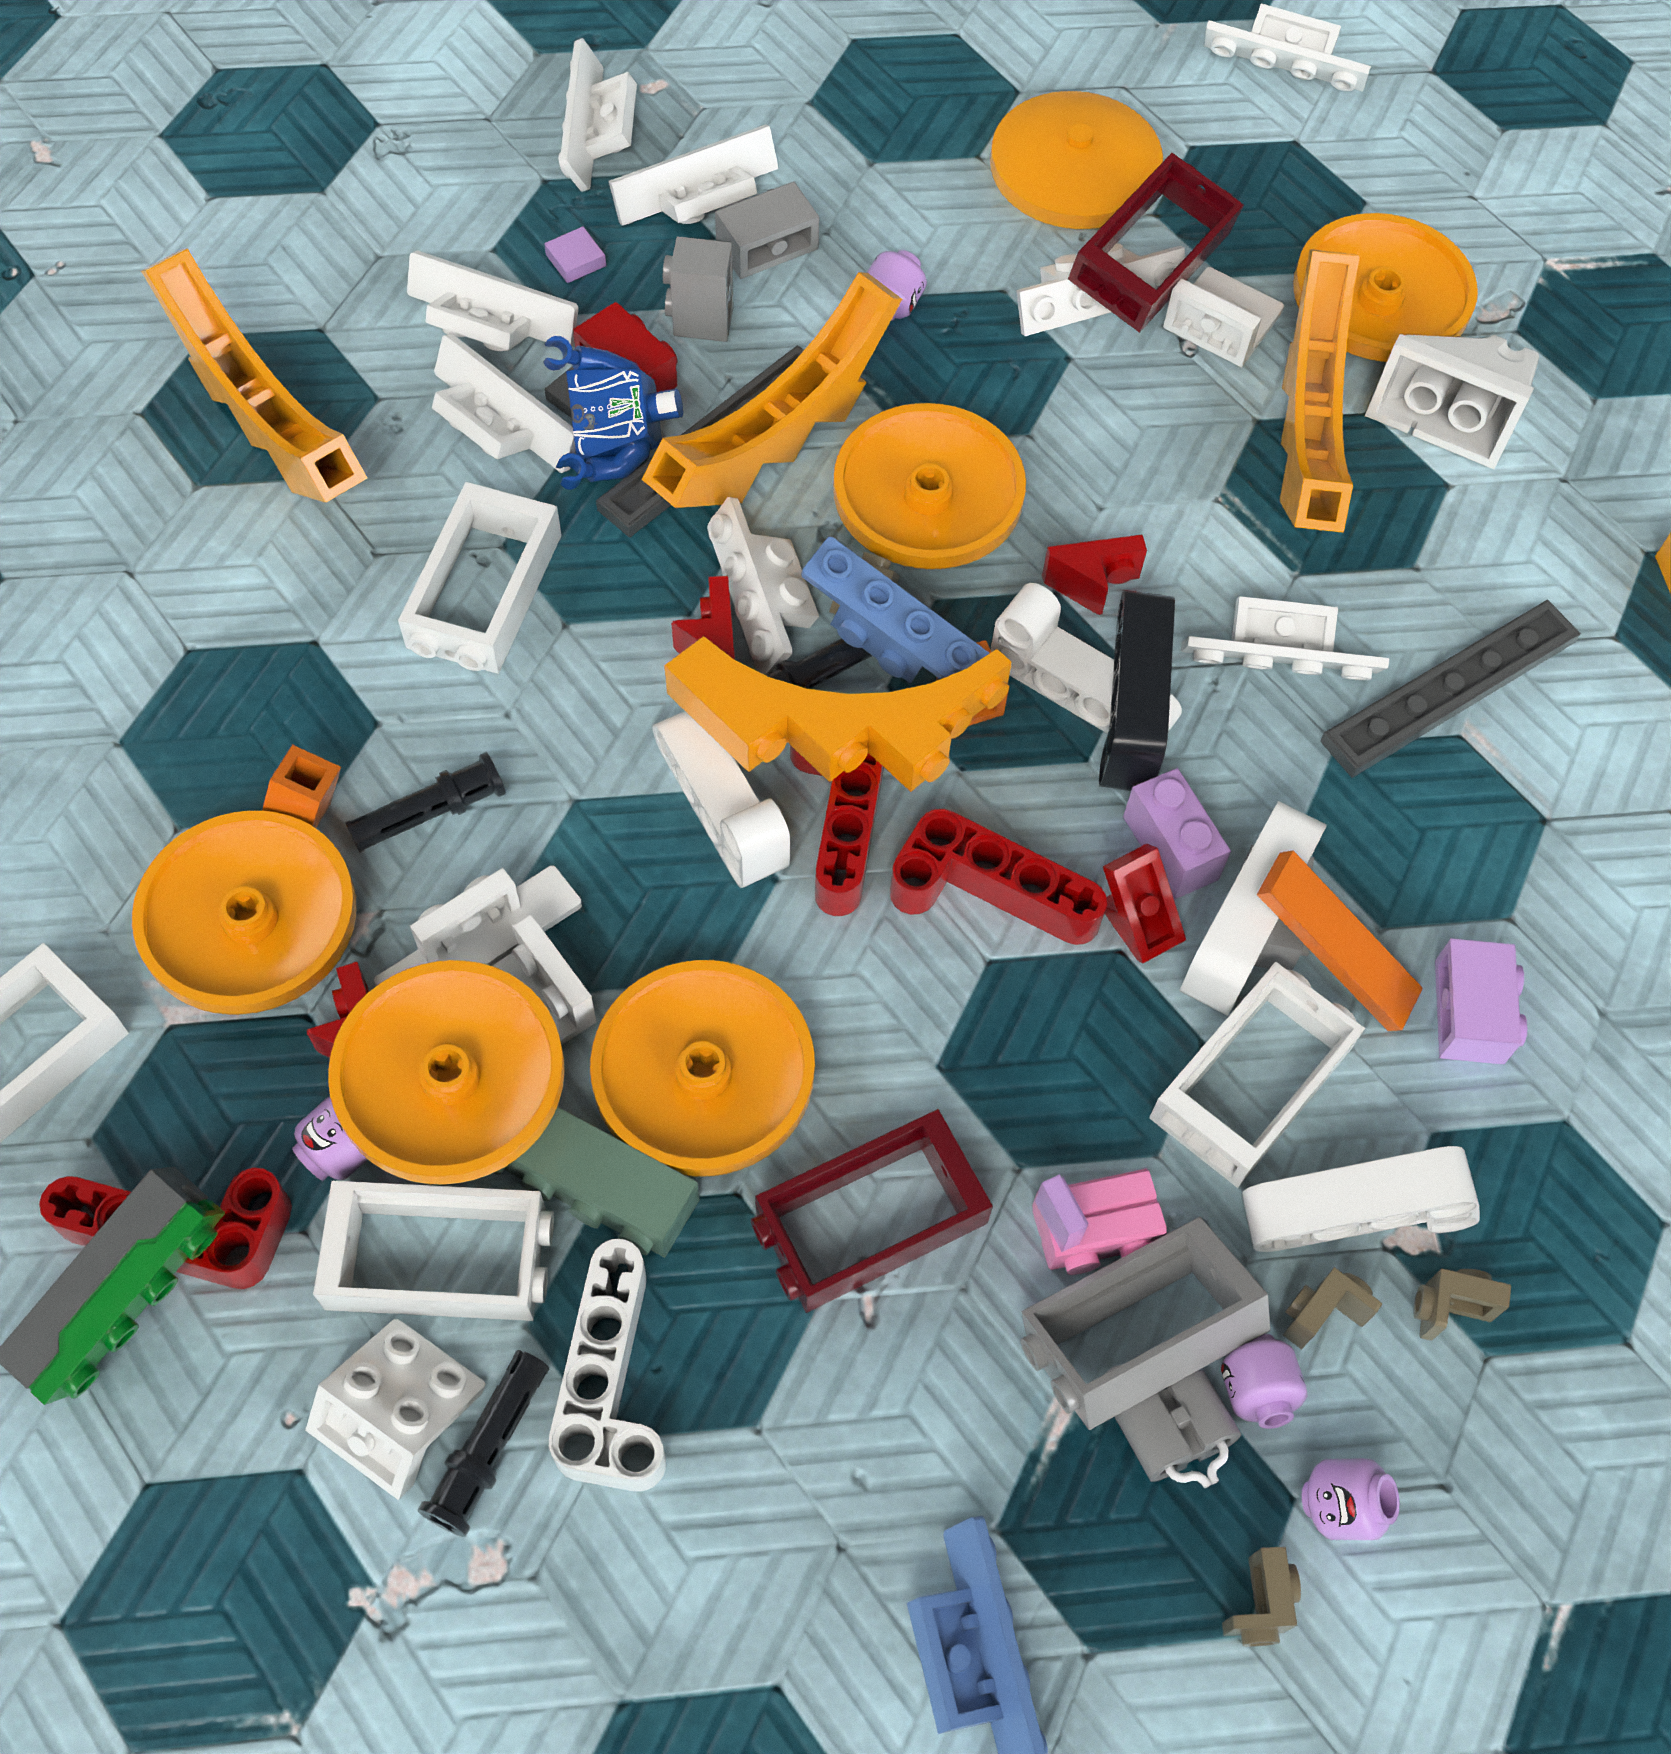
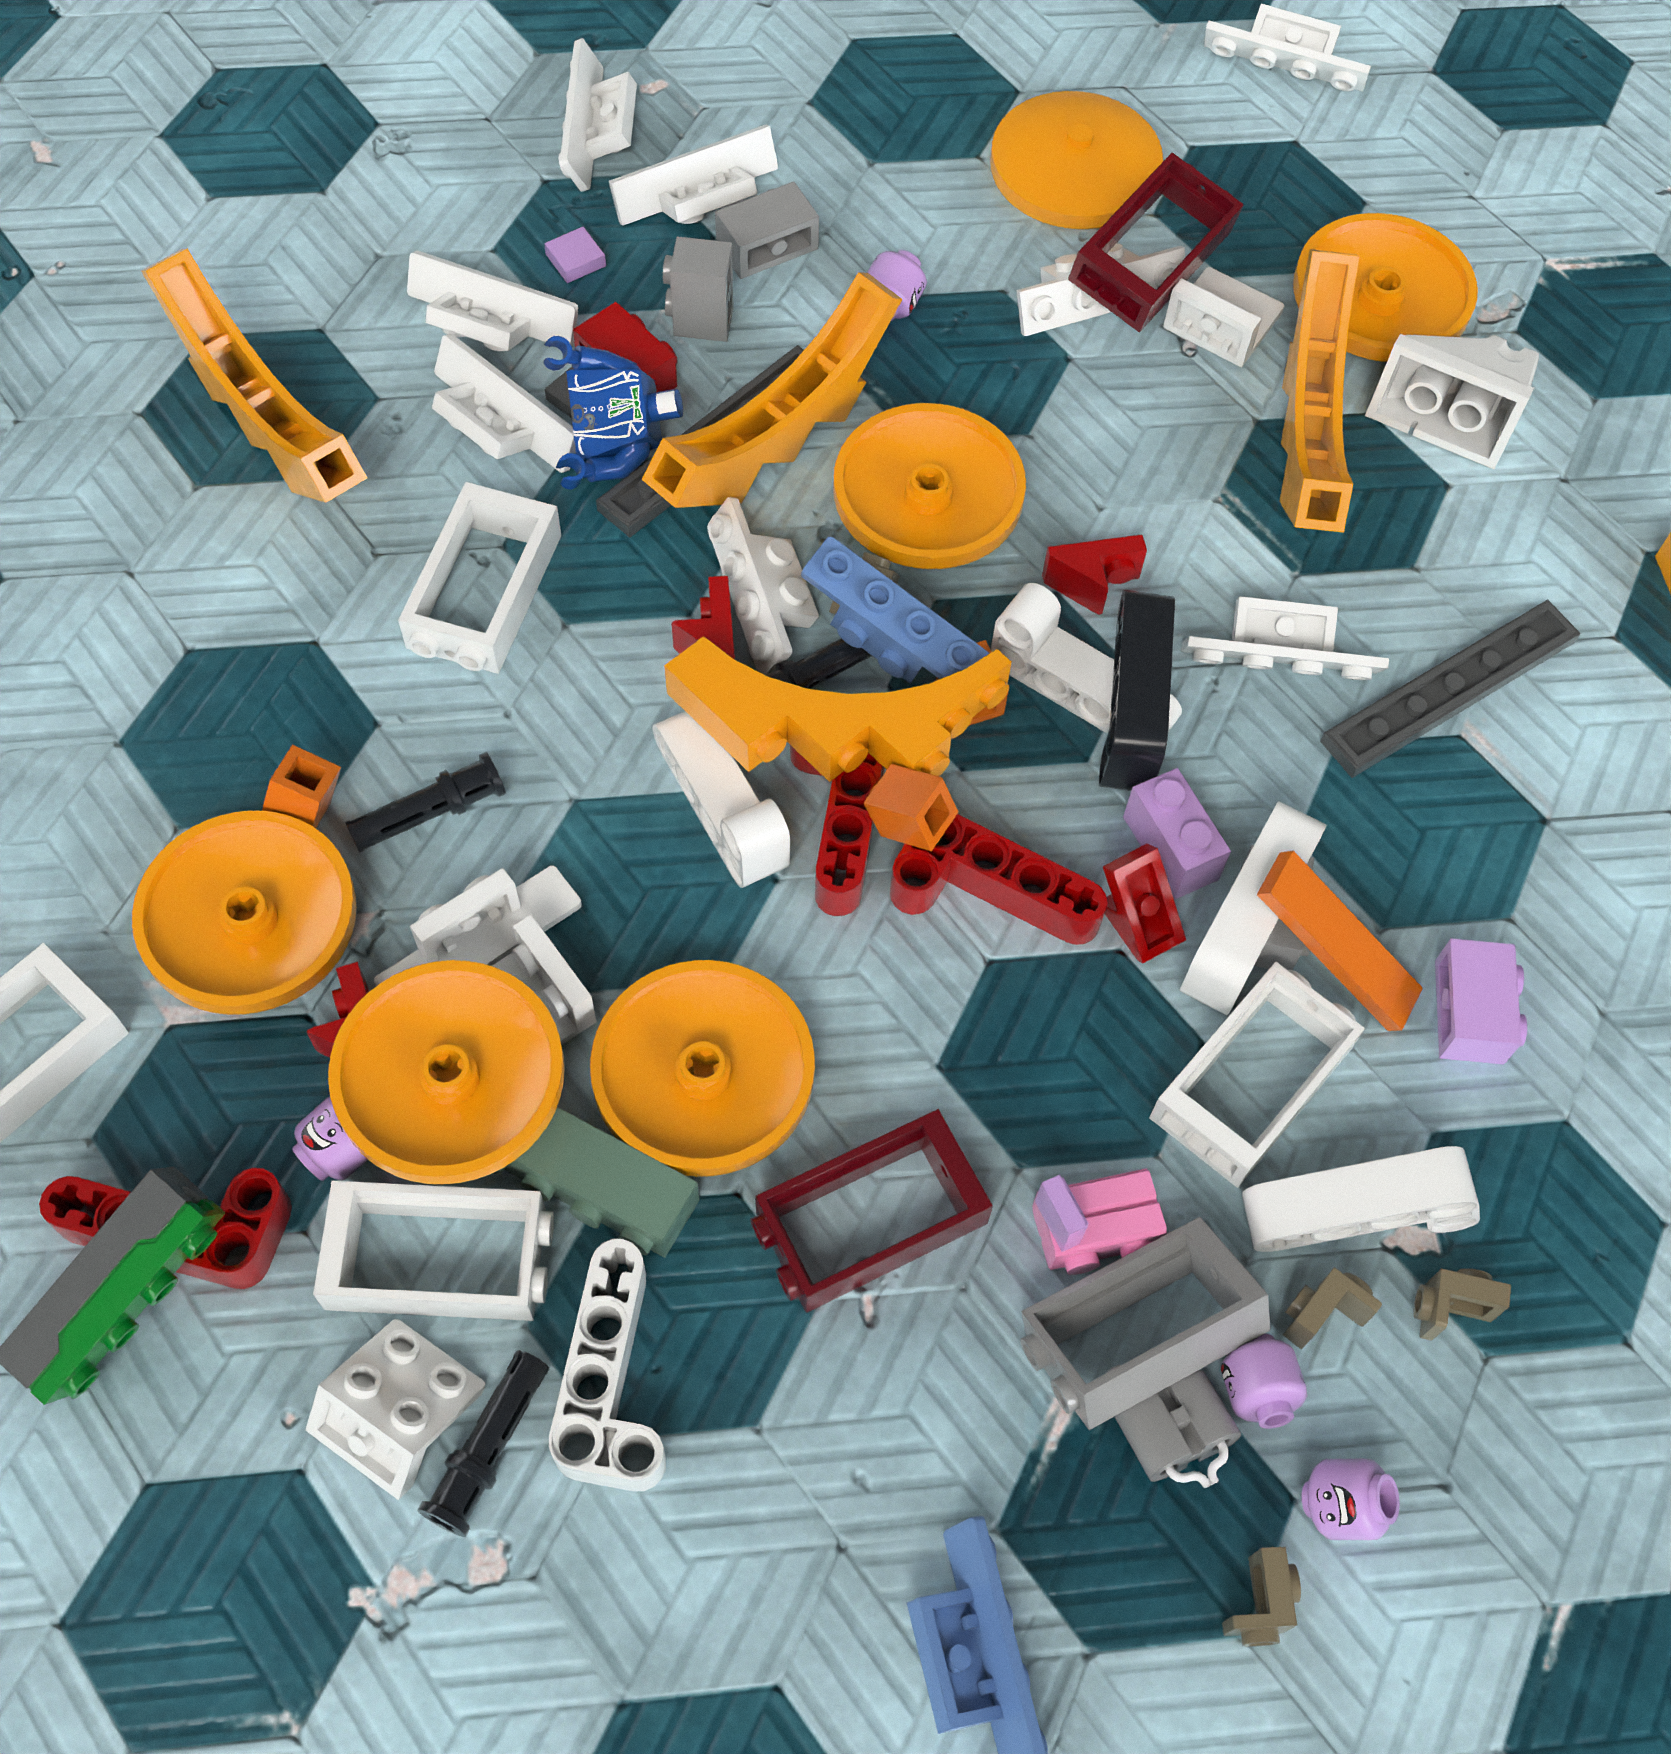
none -> orange brick [864,764,959,851]

